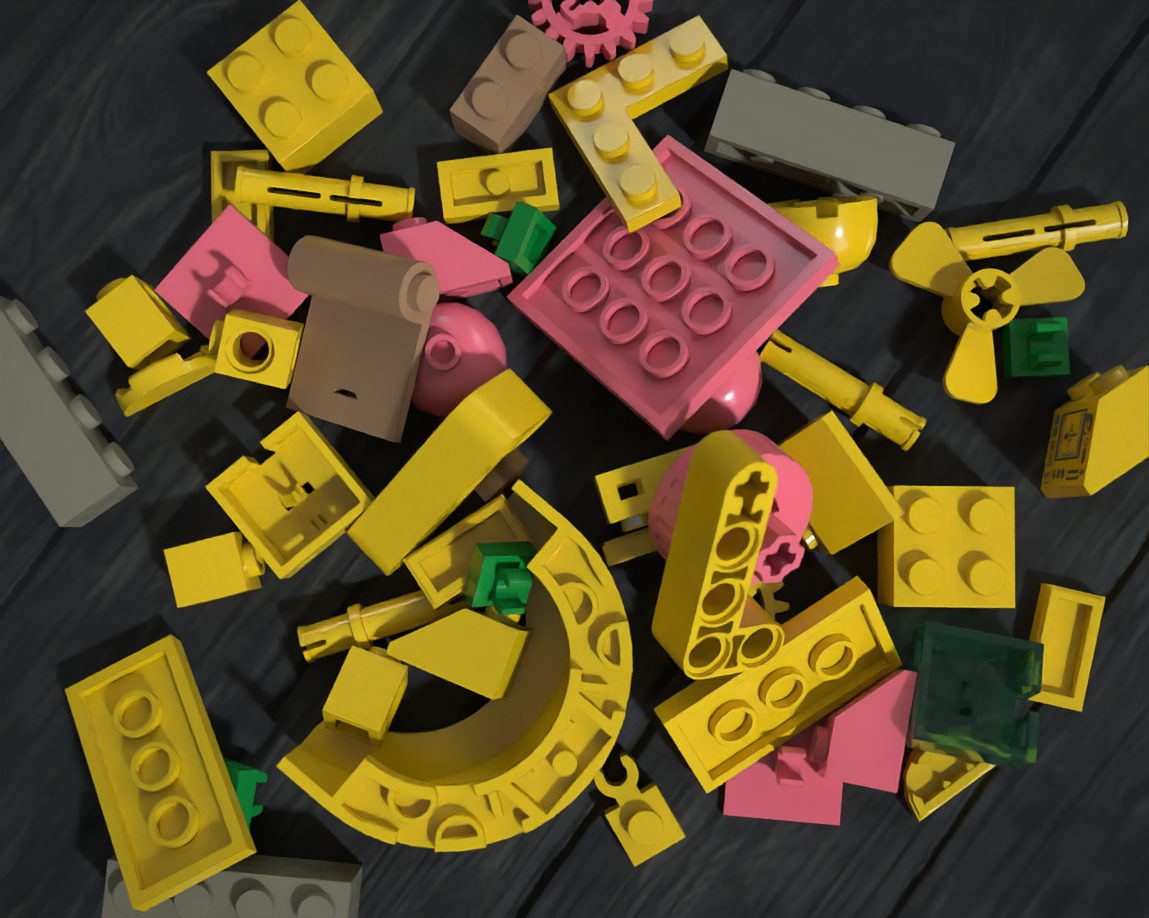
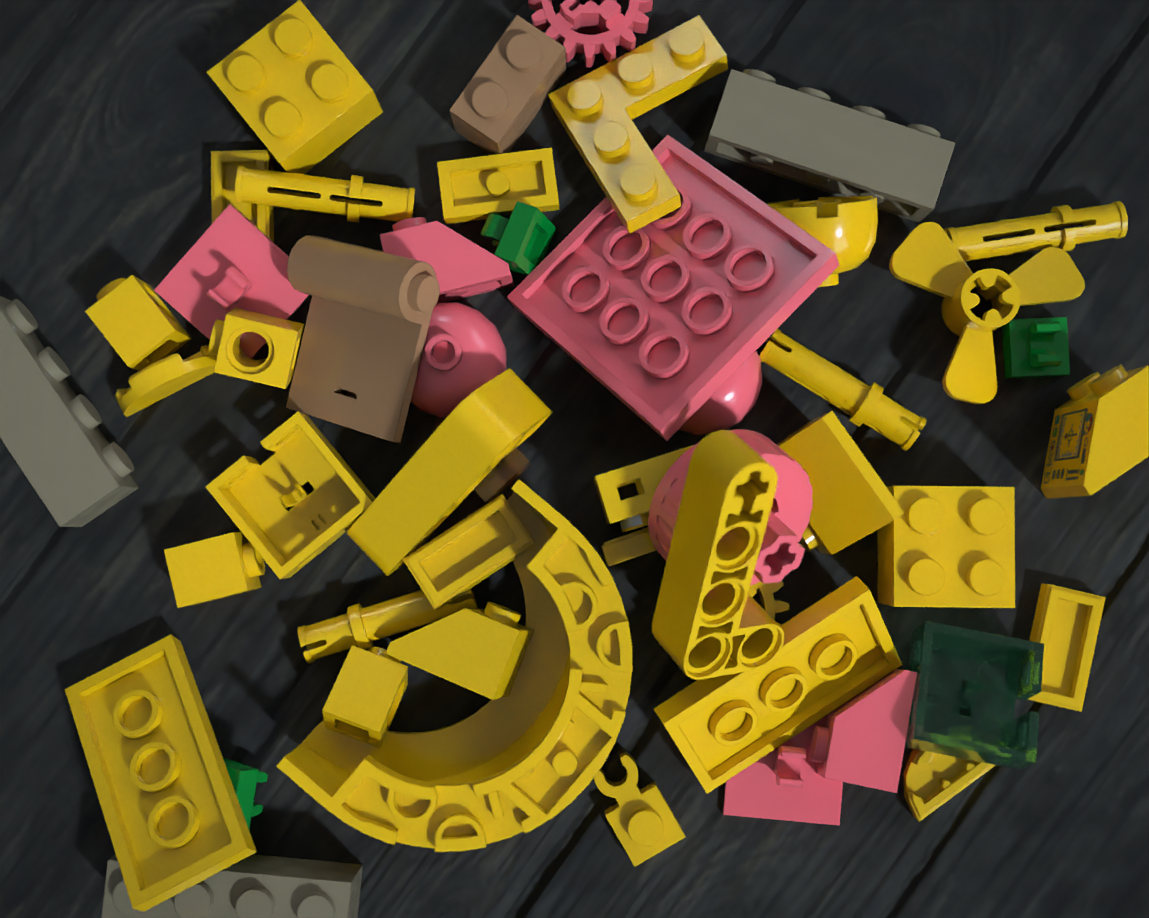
green tile [463,541,538,615] -> none

